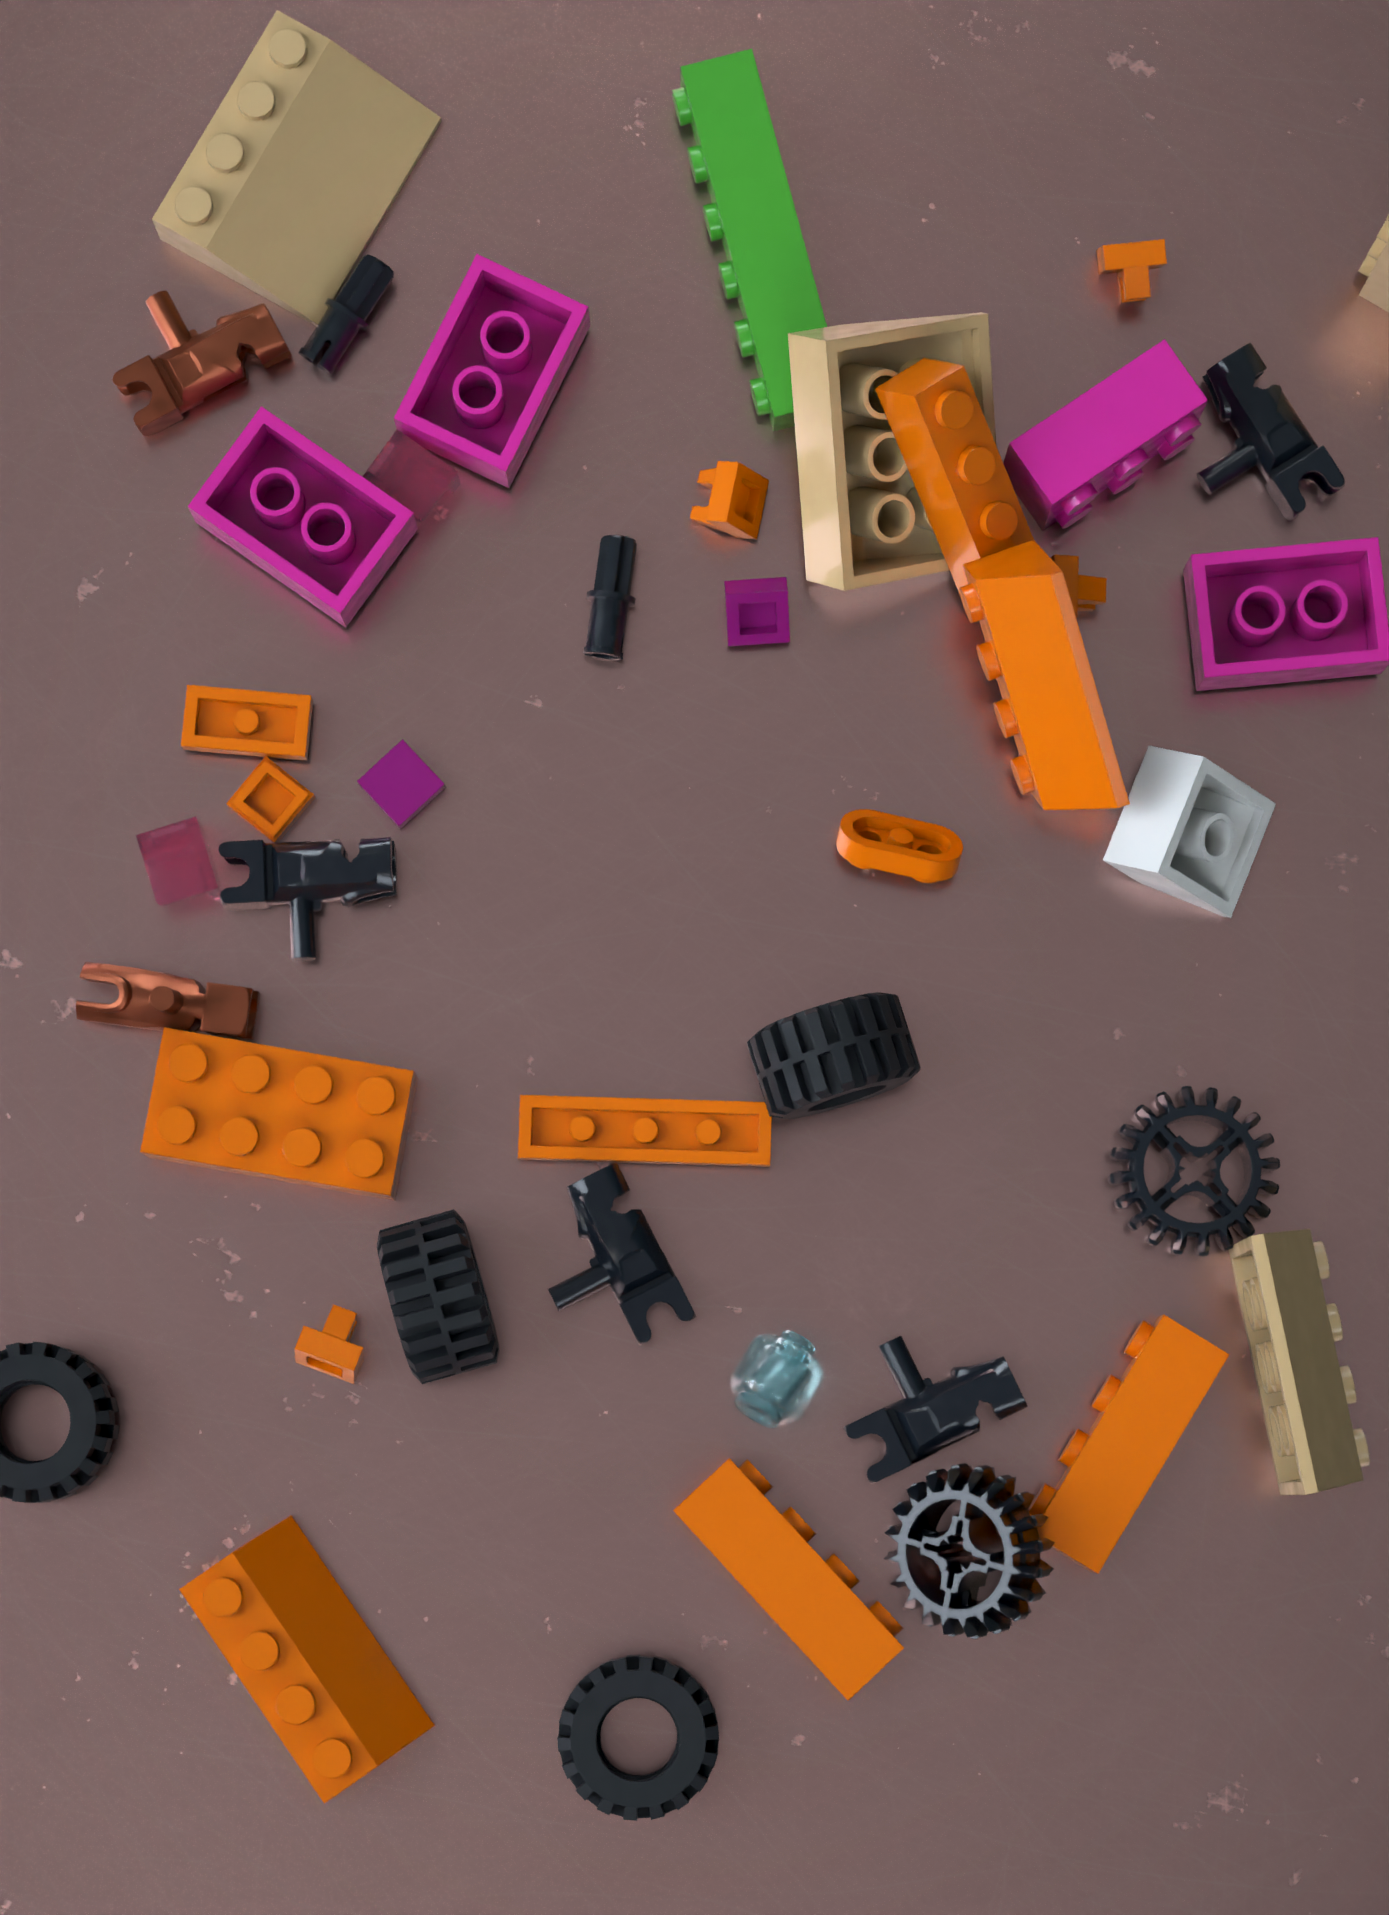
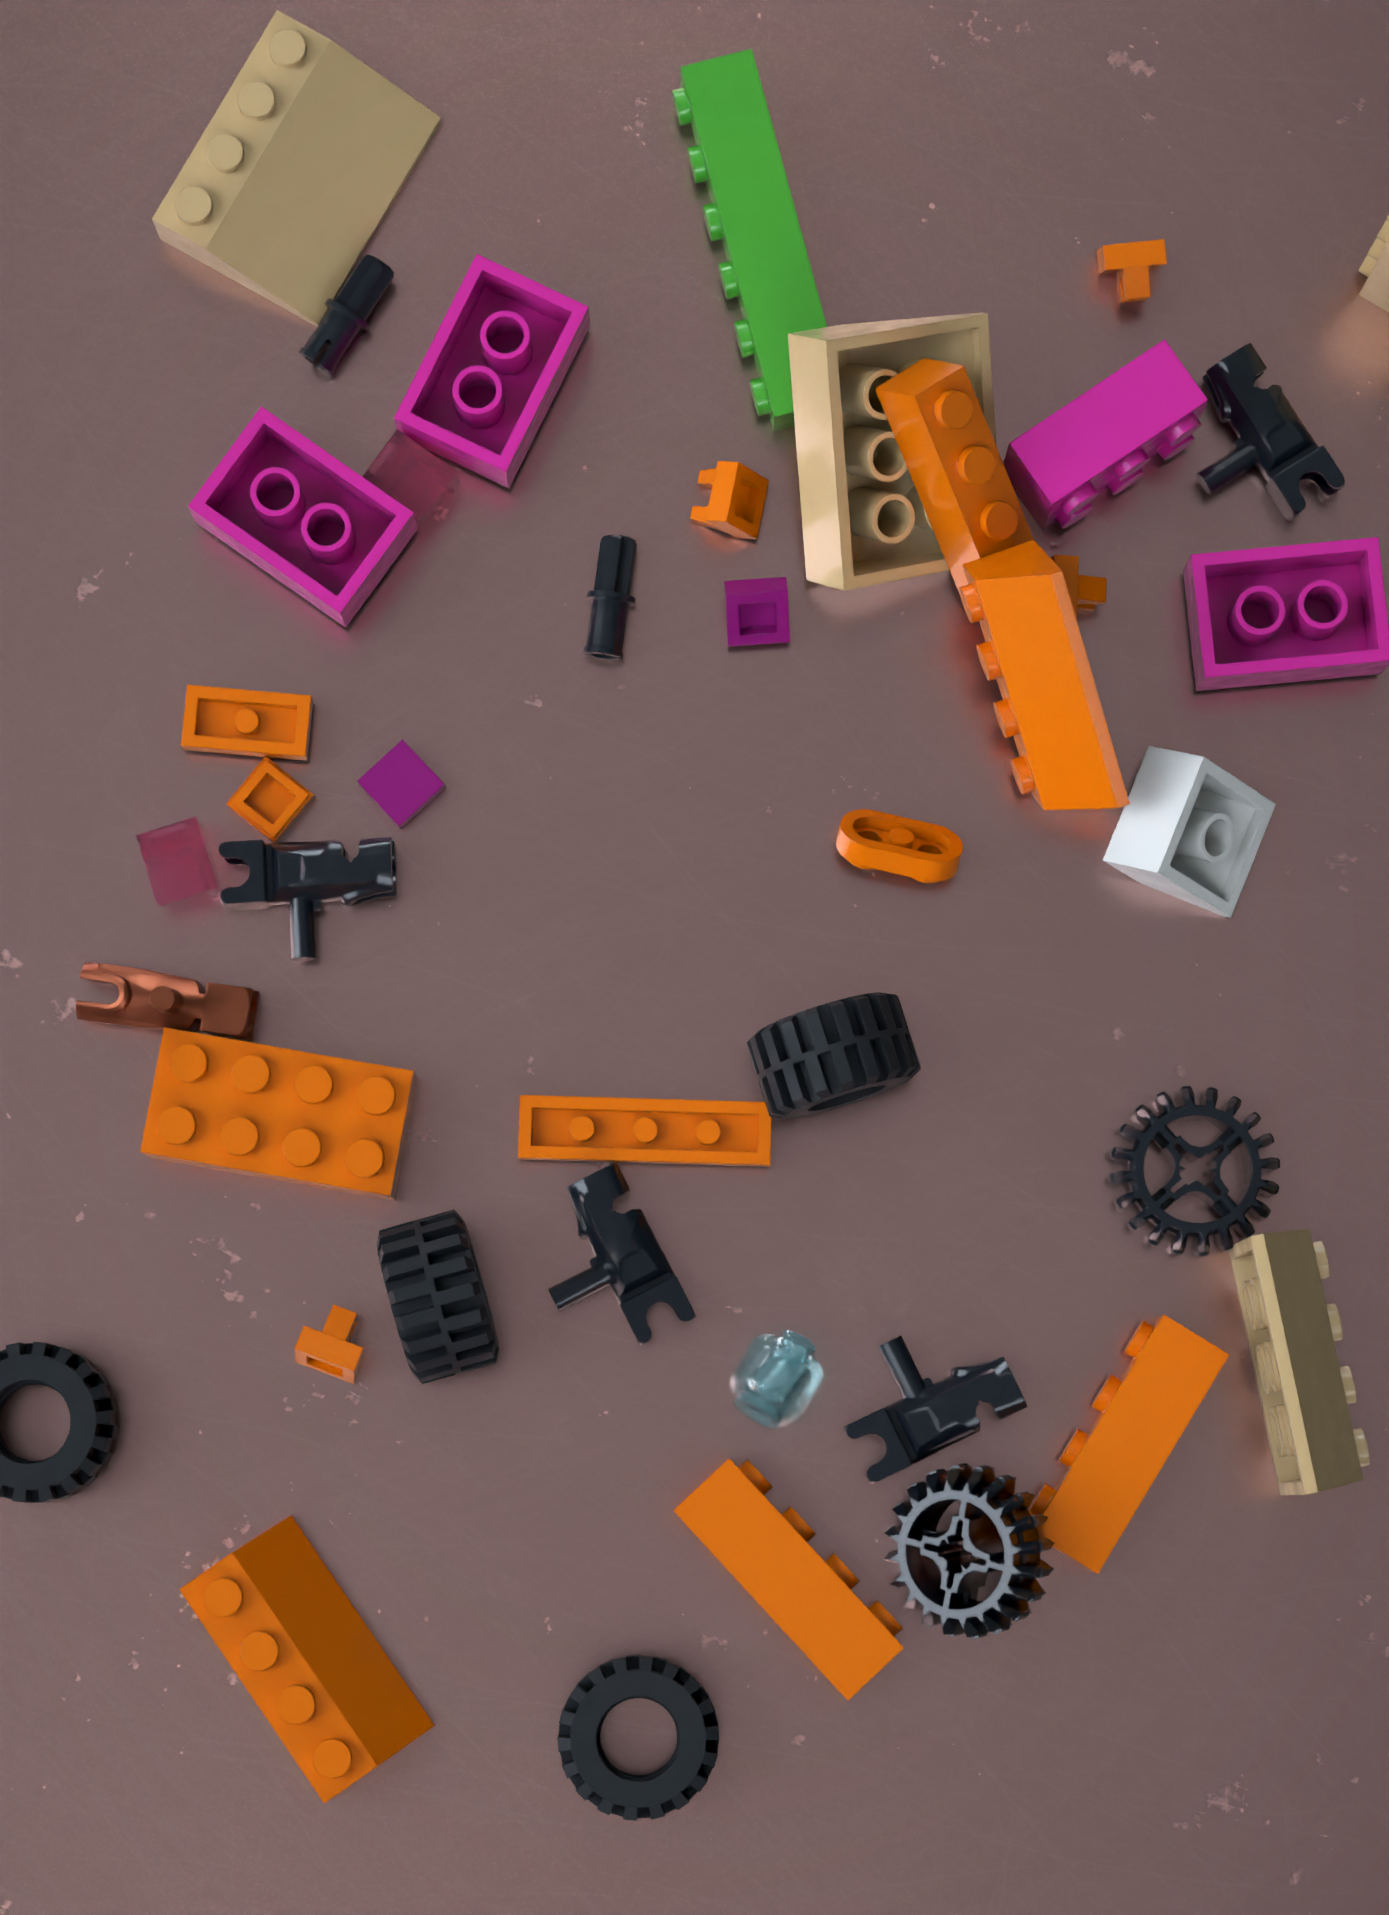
copper piece [112,290,292,436] -> none

